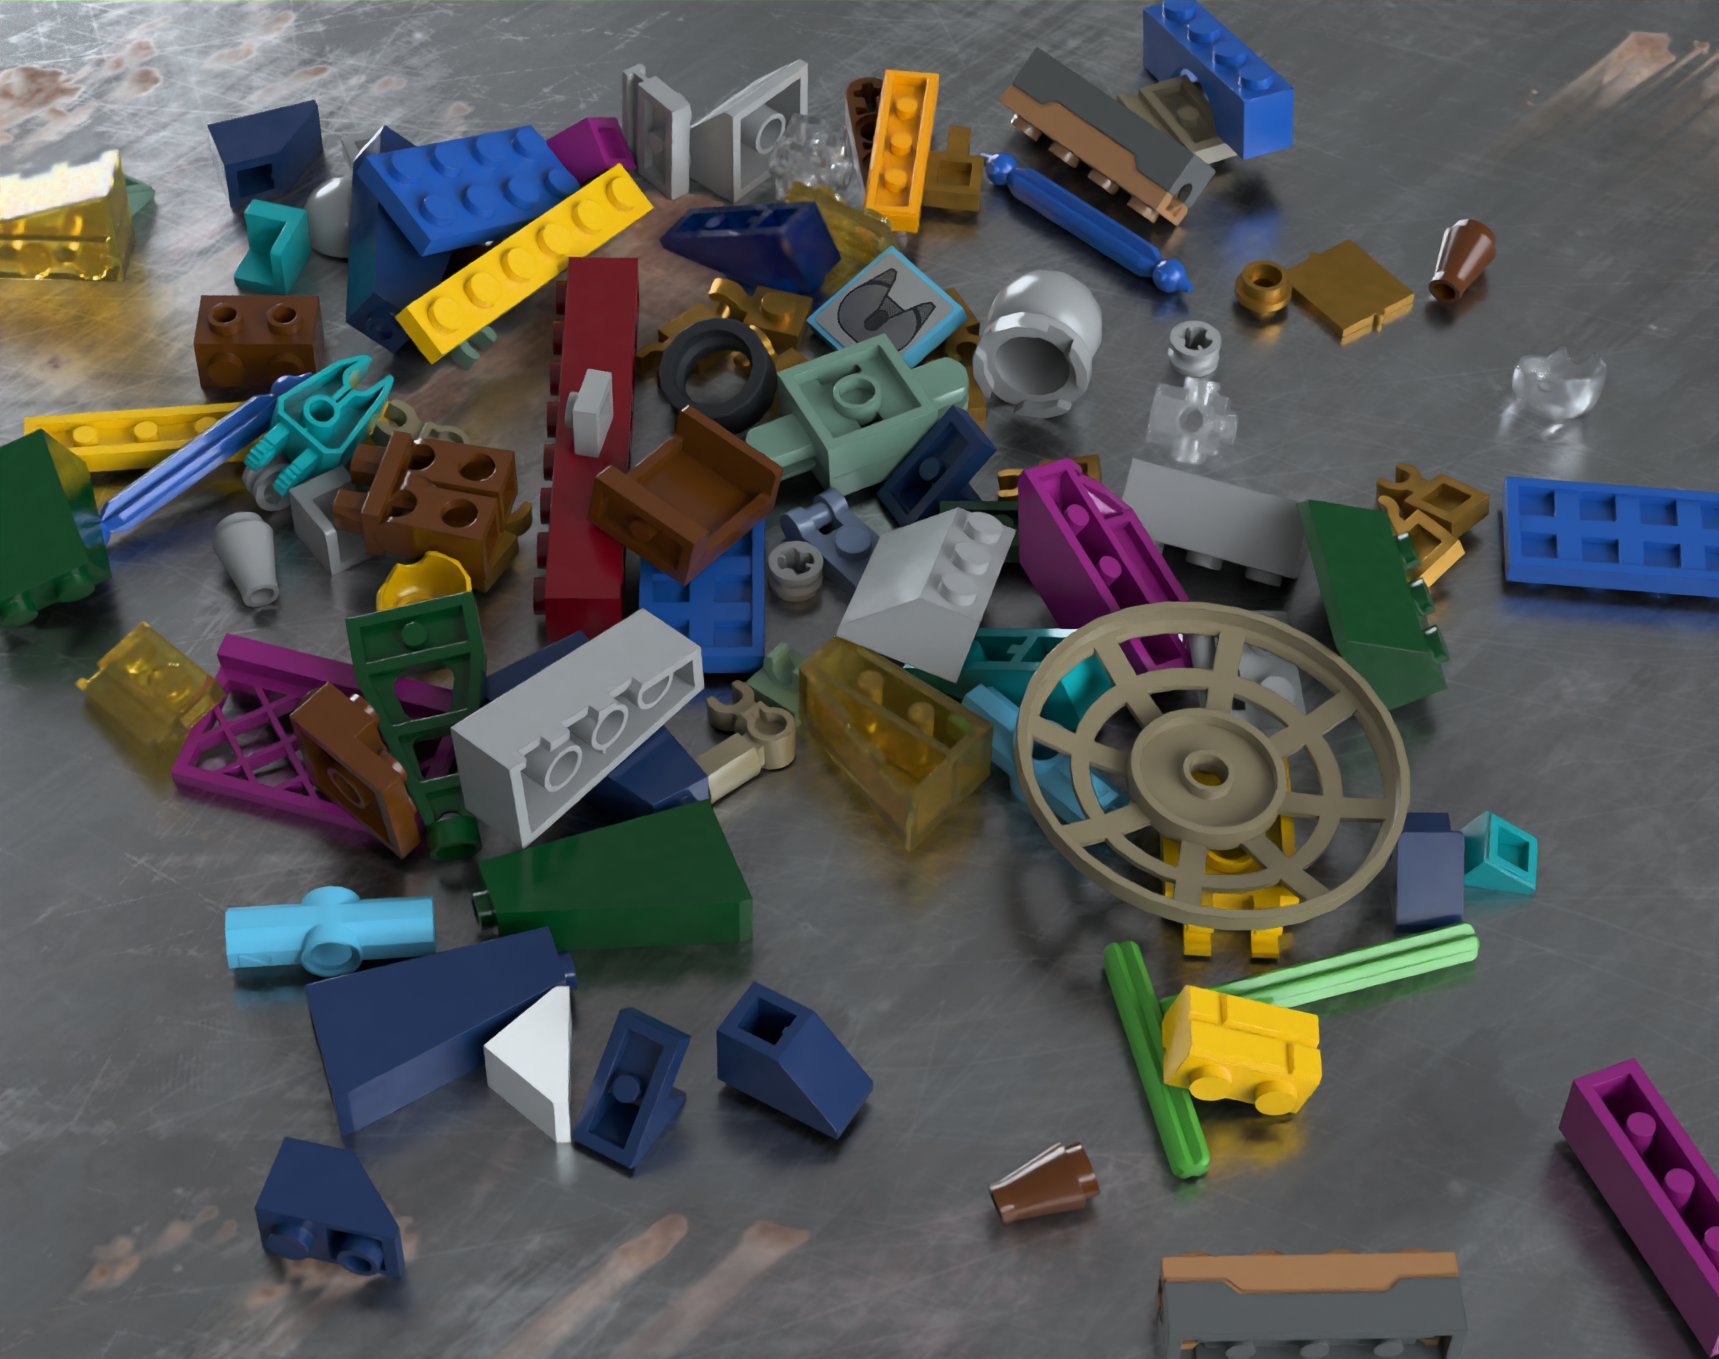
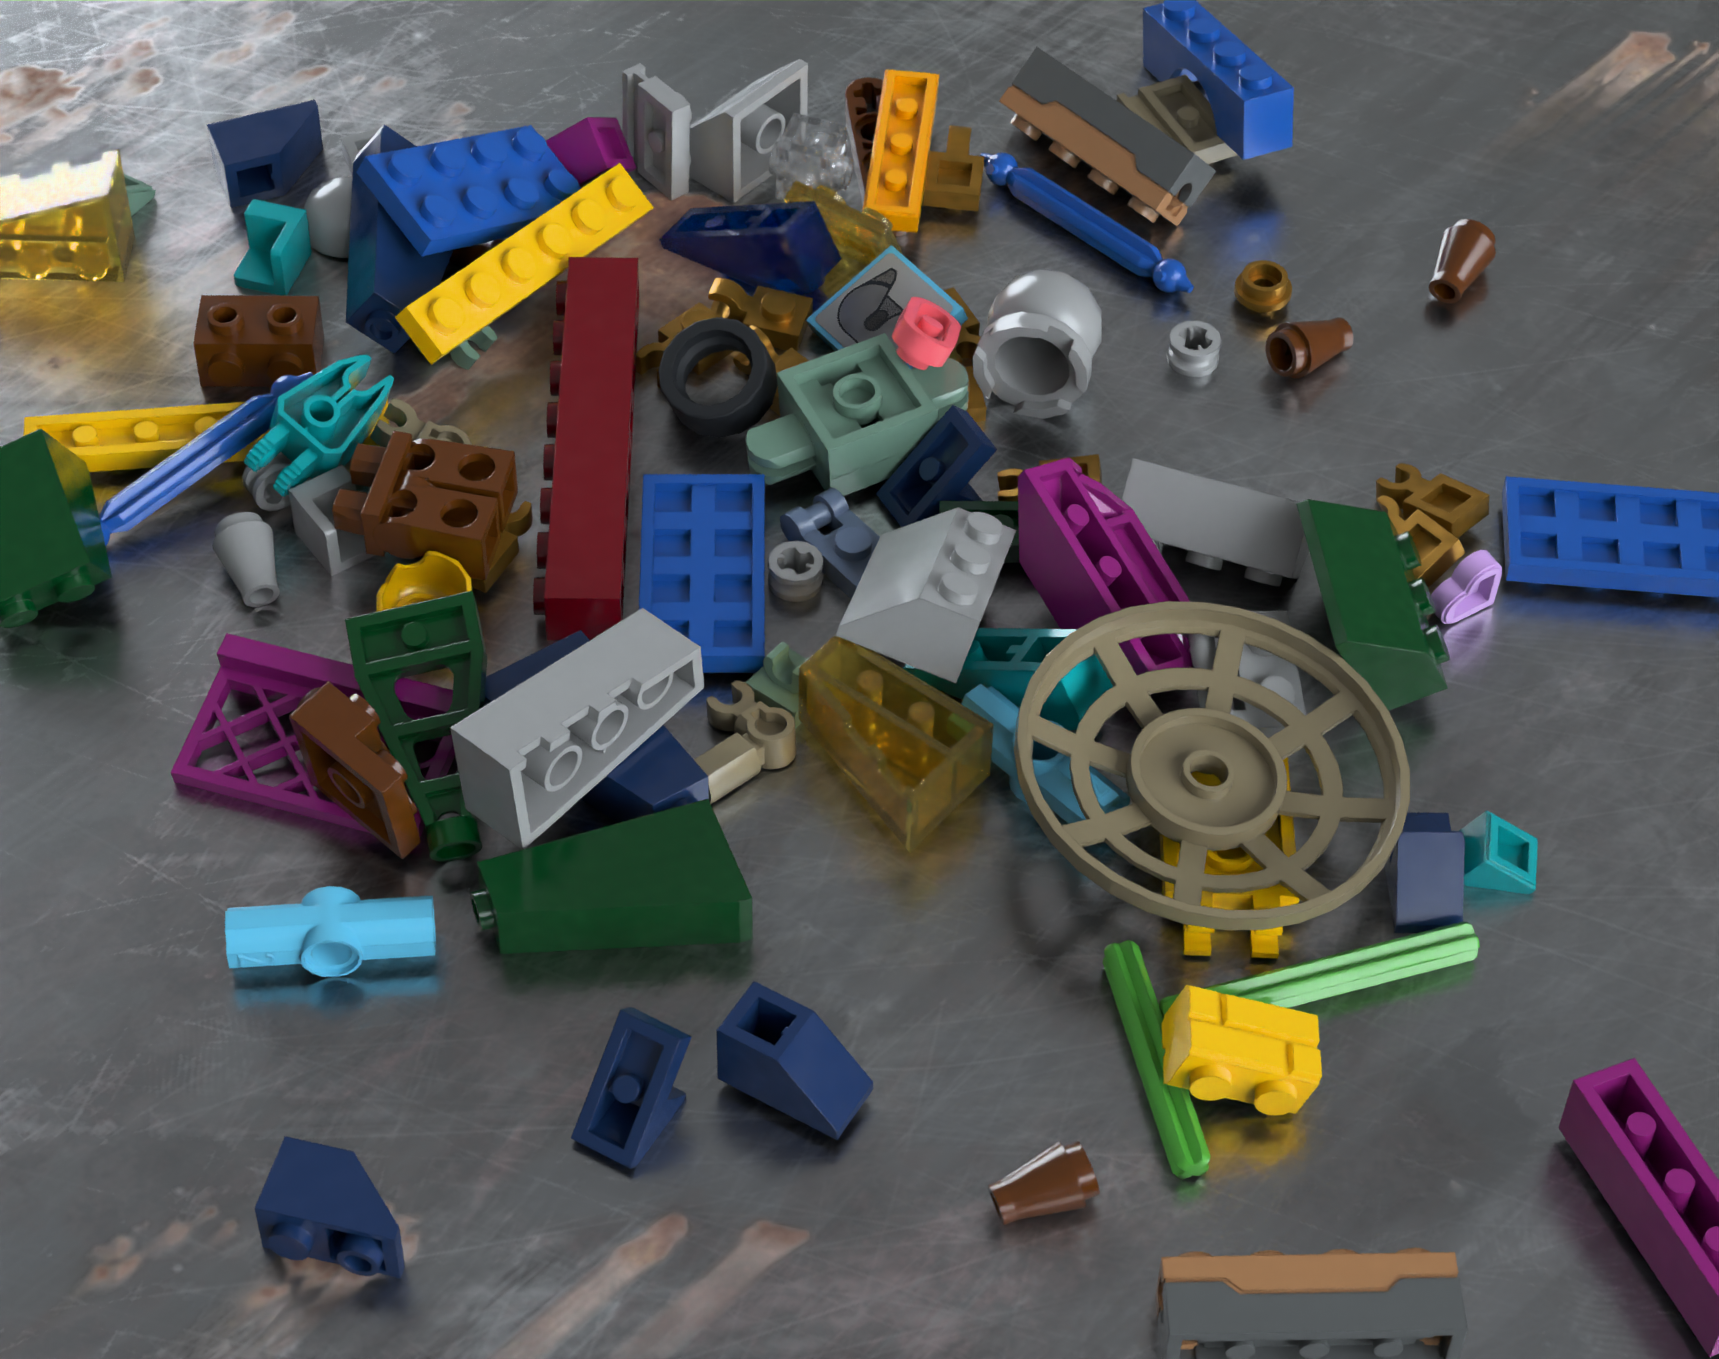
clear yellow plate [75,621,227,759] -> none
dark blue slope [304,926,578,1136] -> none
white slope [483,986,572,1143] -> none
light grey plate [565,369,614,458] -> none
reddish brown panel [587,405,783,586] -> none
clear brick [1145,377,1240,466] -> none
pearl gold piece [1286,239,1415,338] -> none
clear hair [1511,347,1609,420] -> none
none -> coral plate [892,297,961,370]
none -> reddish brown cone [1265,317,1354,379]
none -> lavender tile [1431,550,1502,624]

